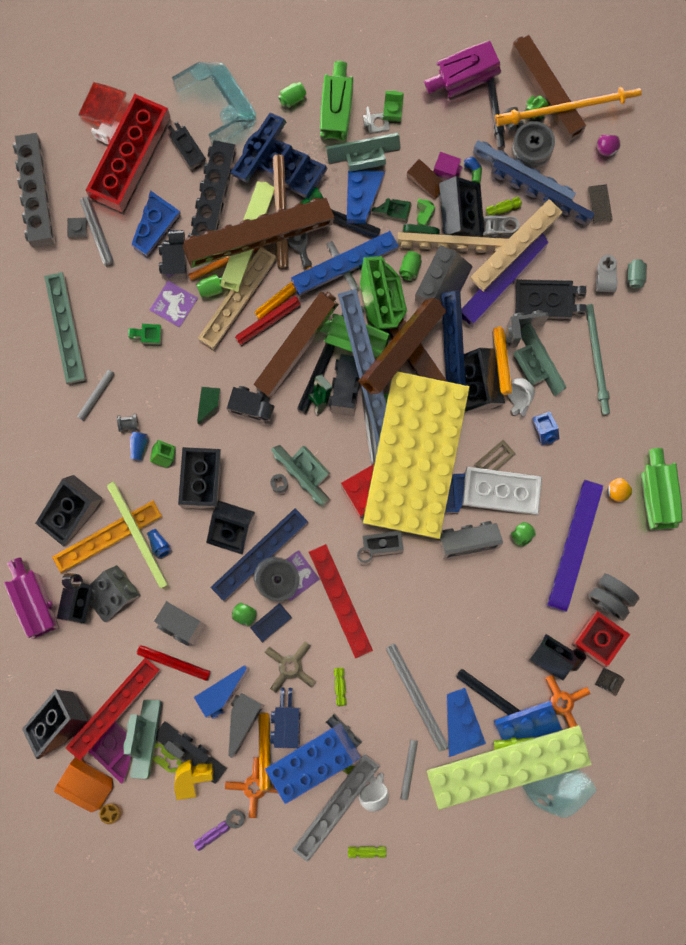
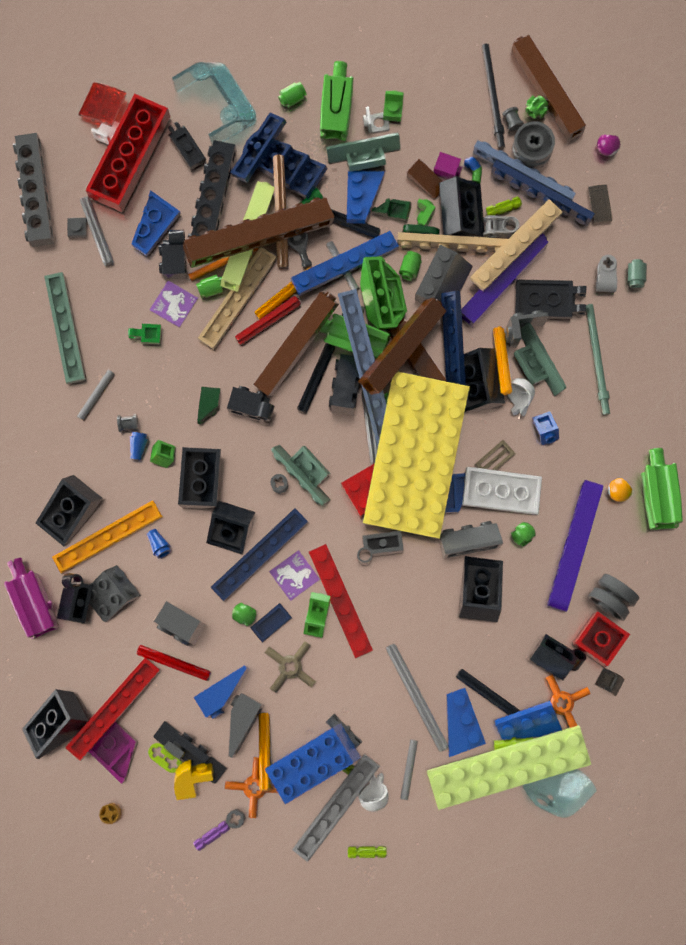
orange slope [54,757,112,813] -> none
yellowish green tile [107,481,168,588] -> none
sand green bracket [124,700,162,779] -> none
dark grey wheel [253,556,300,602] -> none
dark blue brick [270,688,301,749] -> none
dark green slope [309,374,332,415] -> none
lime axle [334,667,347,706] -> none
magenta piece [424,40,501,98] -> none
light orange bar [495,87,642,127] -> none
none -> bright green brick [303,592,331,638]
none -> black slope [459,556,503,622]

